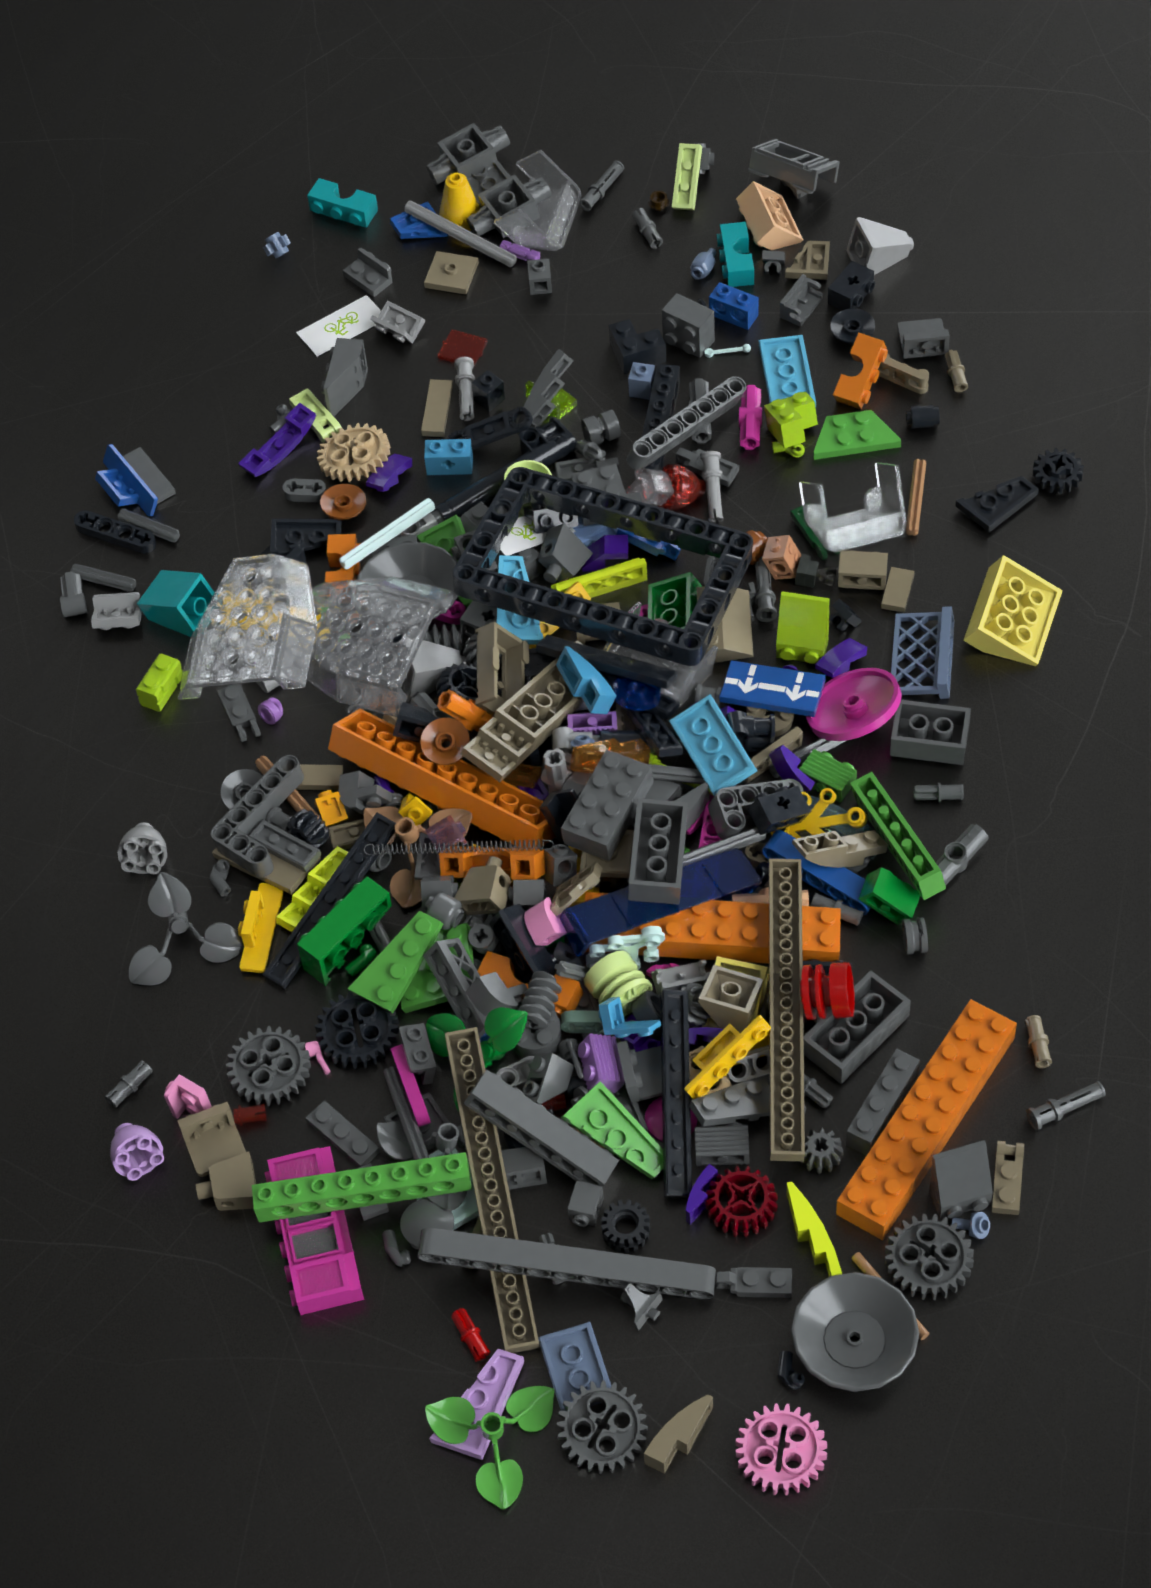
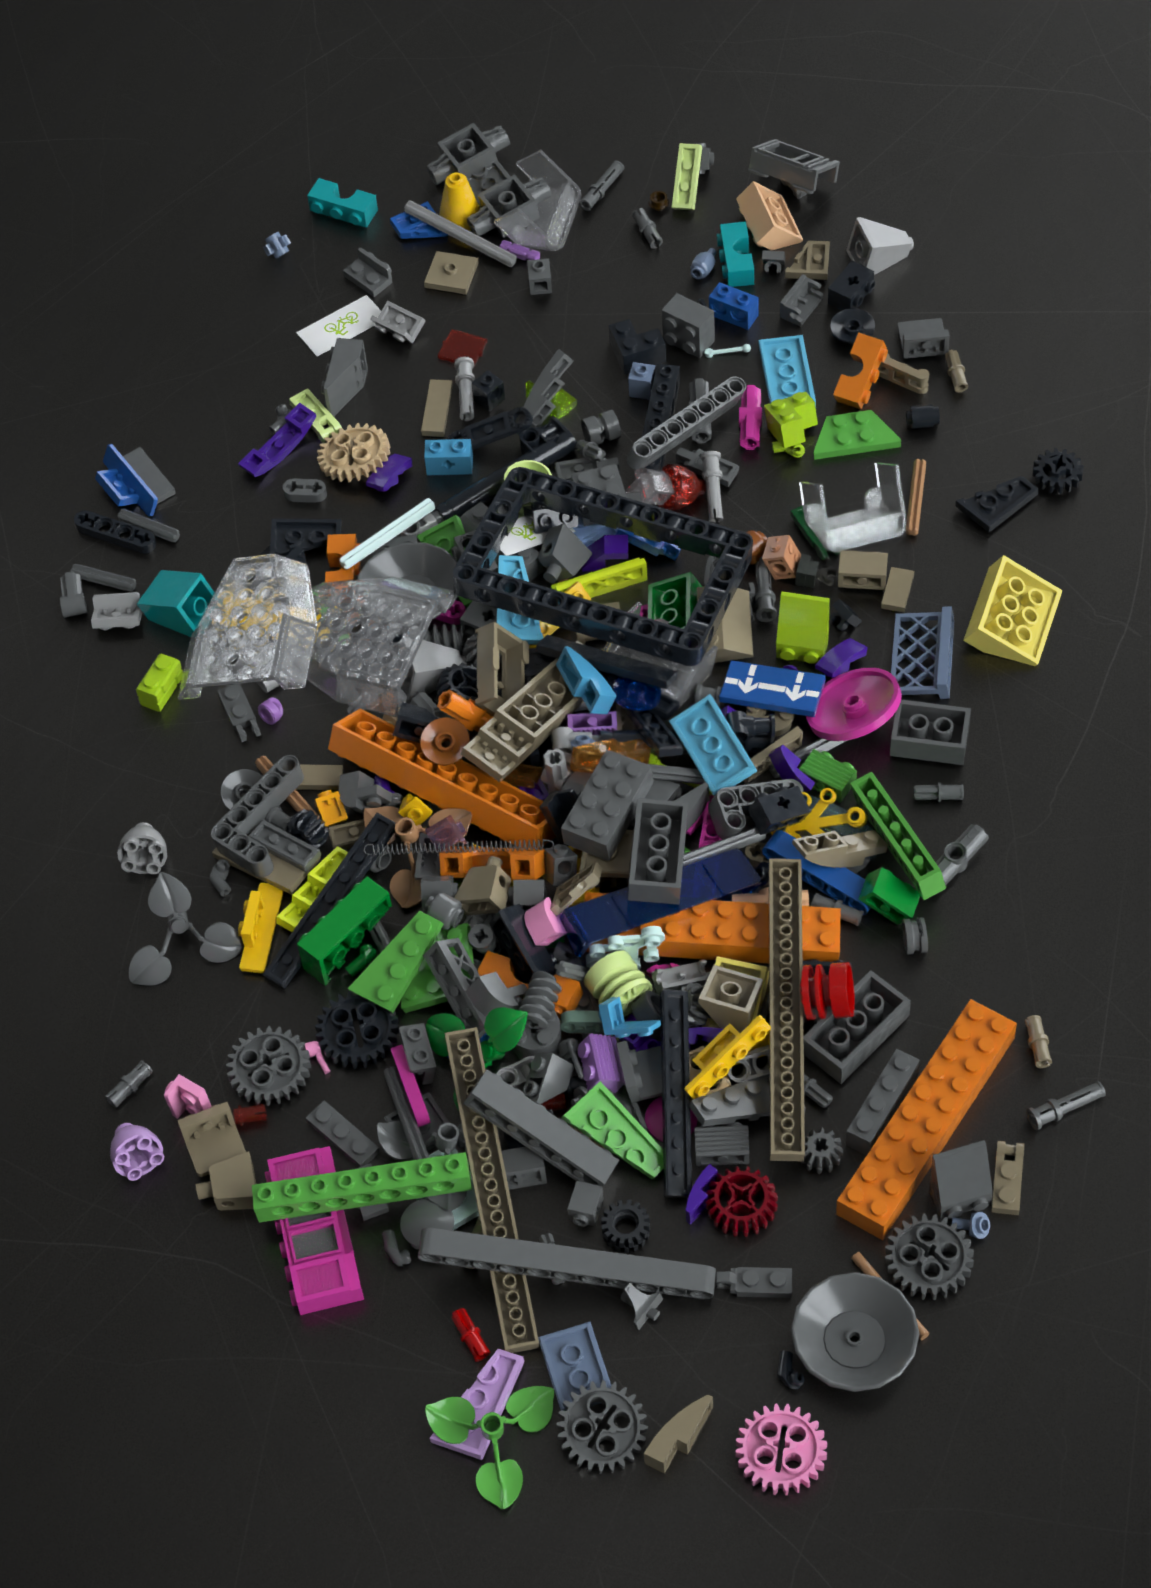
dark orange dish [320,484,366,520] -> none
neon yellow slope [787,1182,842,1277] -> none

